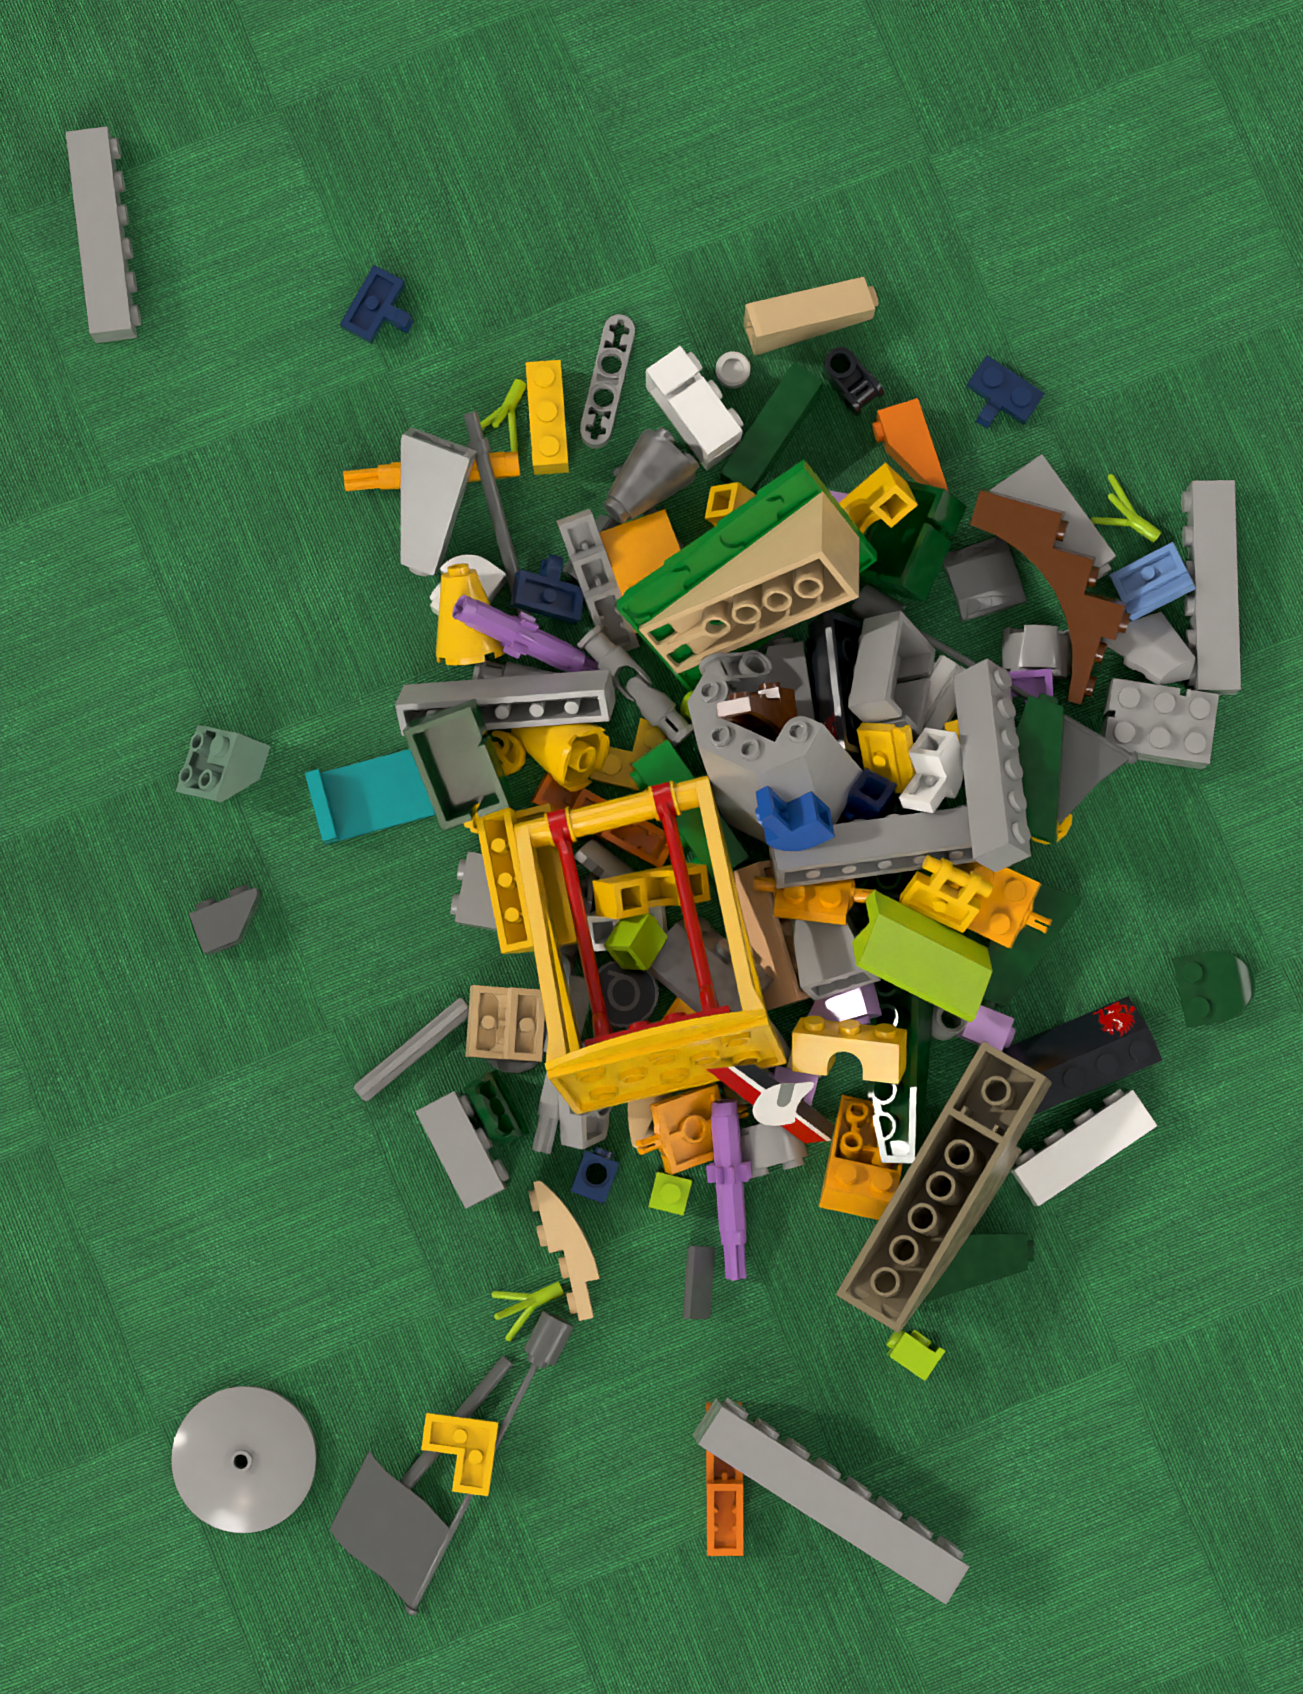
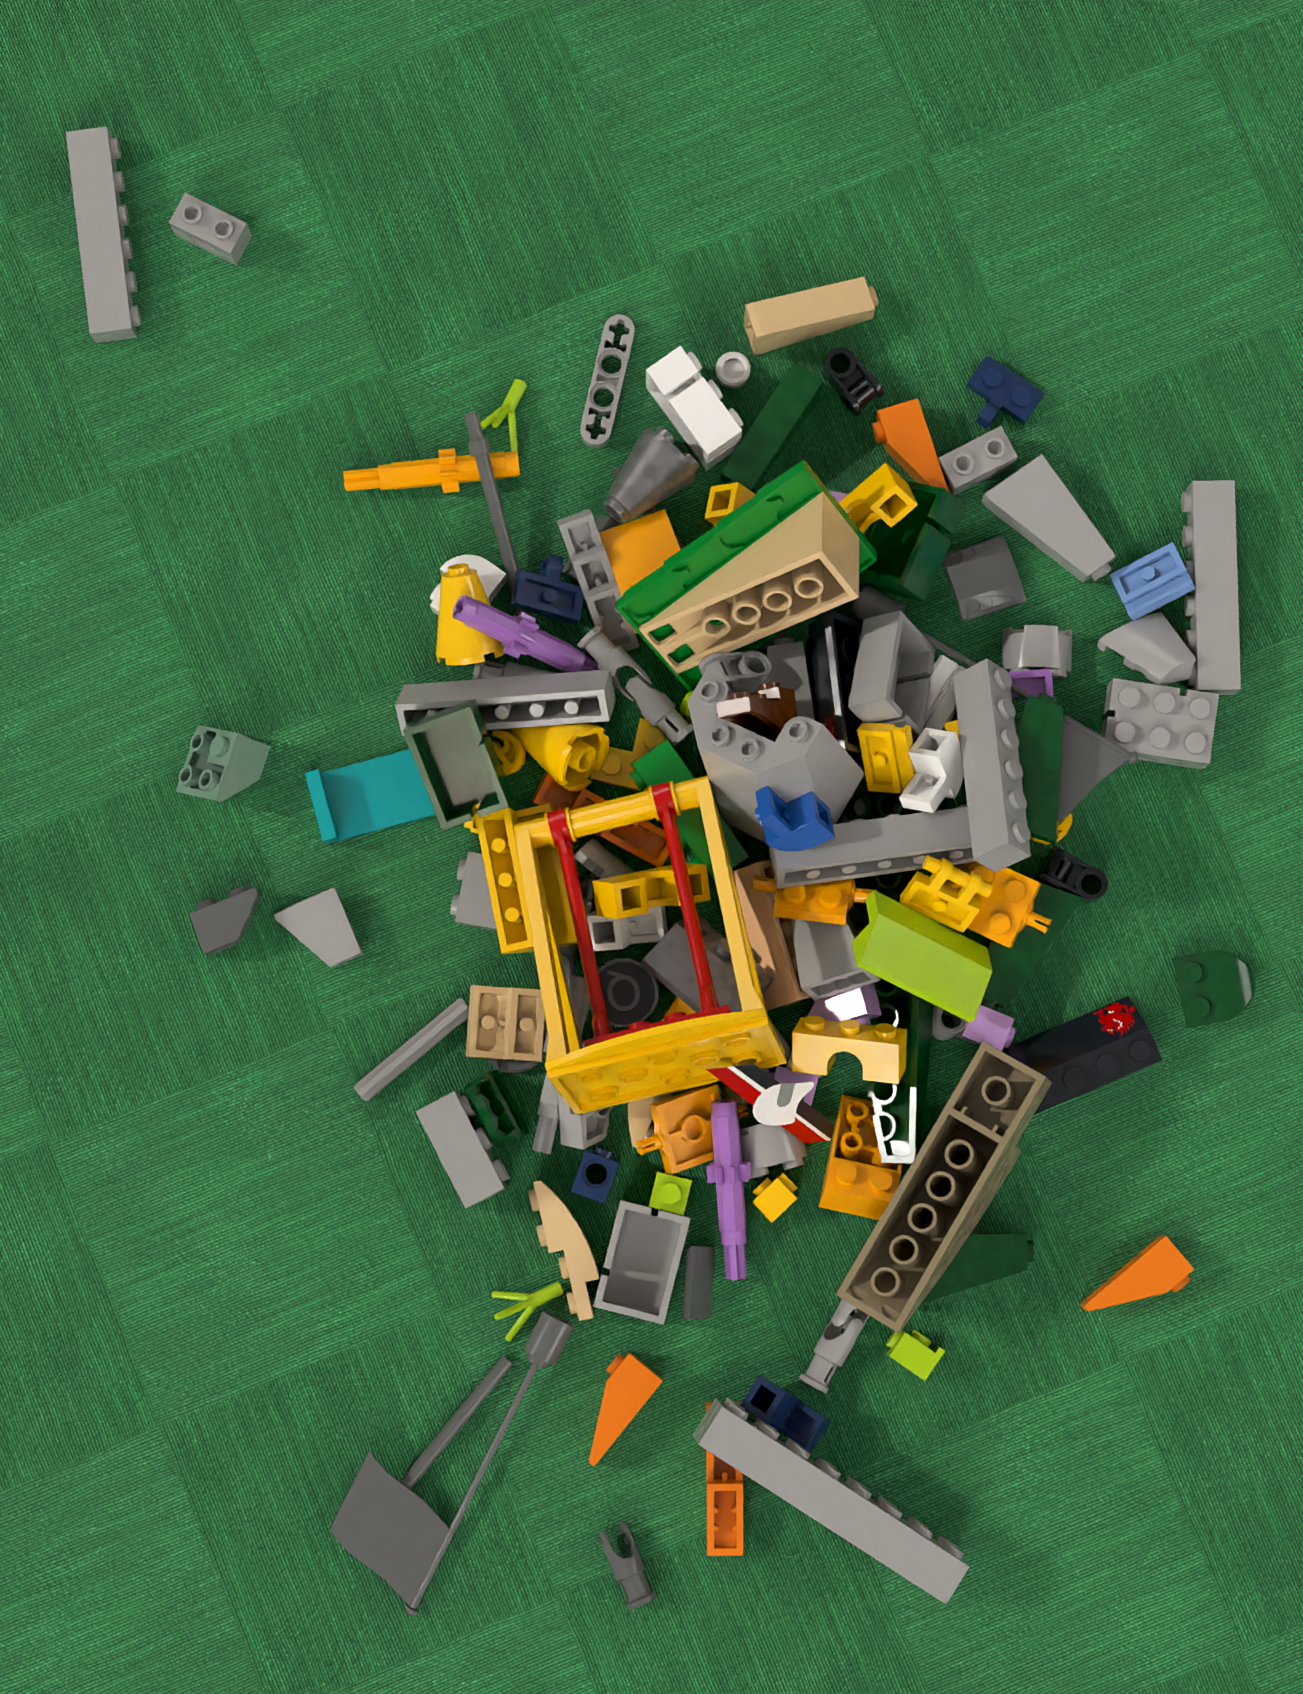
light grey dish [171,1385,317,1533] -> none
dark blue plate [340,265,414,344] -> none
slope [401,427,477,576] -> none
yellow plate [421,1412,499,1496] -> none
yellow arch [526,360,569,475] -> none
lime brick [603,913,668,970] -> none
clear blue brick [843,768,897,820] -> none
reddish brown arch [970,489,1131,704] -> none
white brick [1010,1088,1157,1206] -> none
lime plant [1090,474,1161,543] -> none
none -> light grey brick [169,193,252,265]
none -> light grey slope [274,887,364,968]
none -> orange slope [589,1351,663,1466]
none -> light grey piece [593,1200,691,1325]
none -> dark grey piece [599,1522,657,1610]
none -> dark blue brick [740,1375,831,1452]
none -> yellow plate [752,1173,798,1223]
none -> light grey piece [799,1299,869,1393]
none -> light grey brick [938,426,1018,496]
none -> black piece [1036,846,1108,904]
none -> orange slope [1079,1235,1194,1311]

